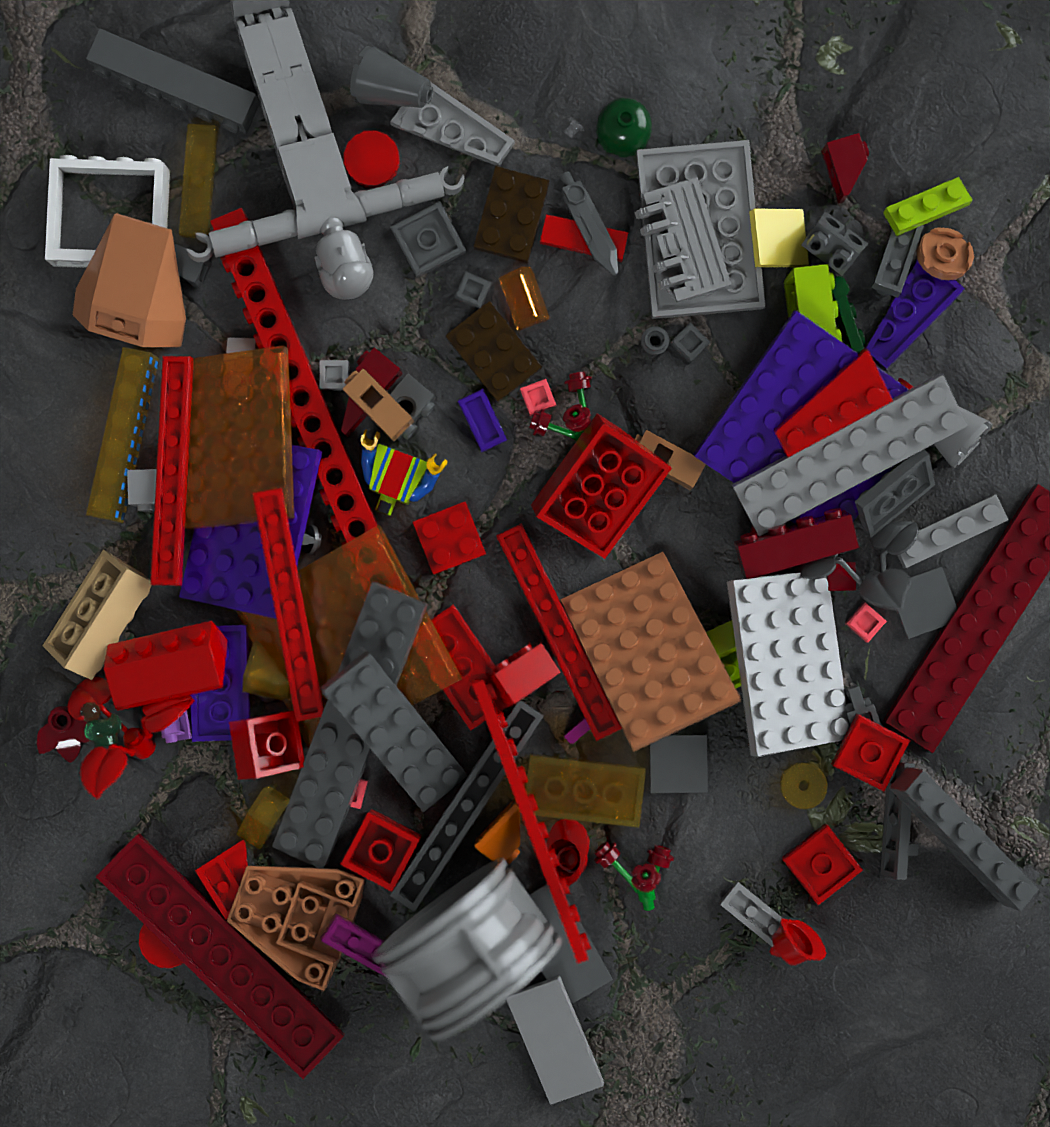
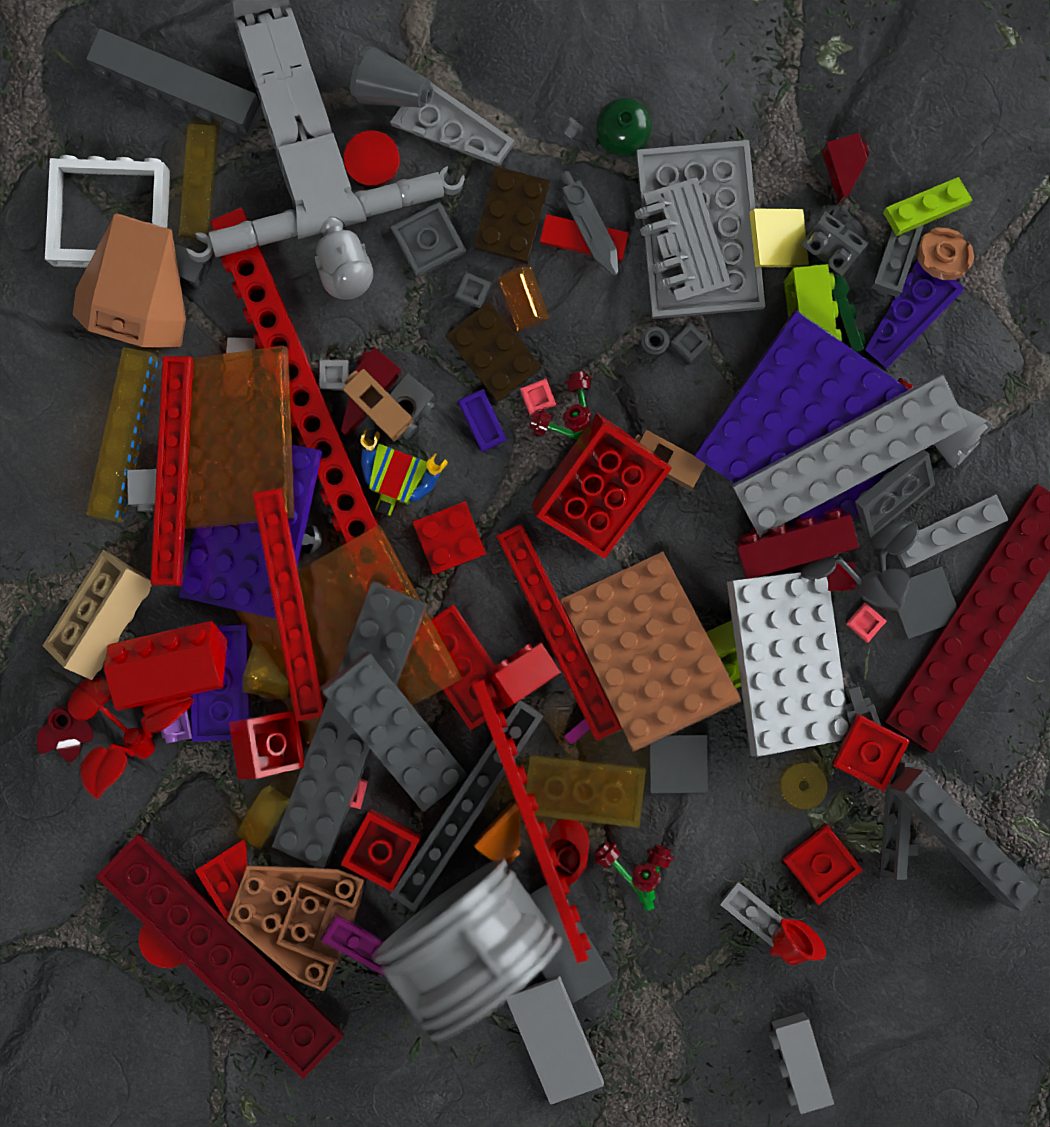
clear green animal [77,702,122,748] -> none
red wing [773,348,893,457] -> none
none -> light grey brick [769,1012,834,1114]

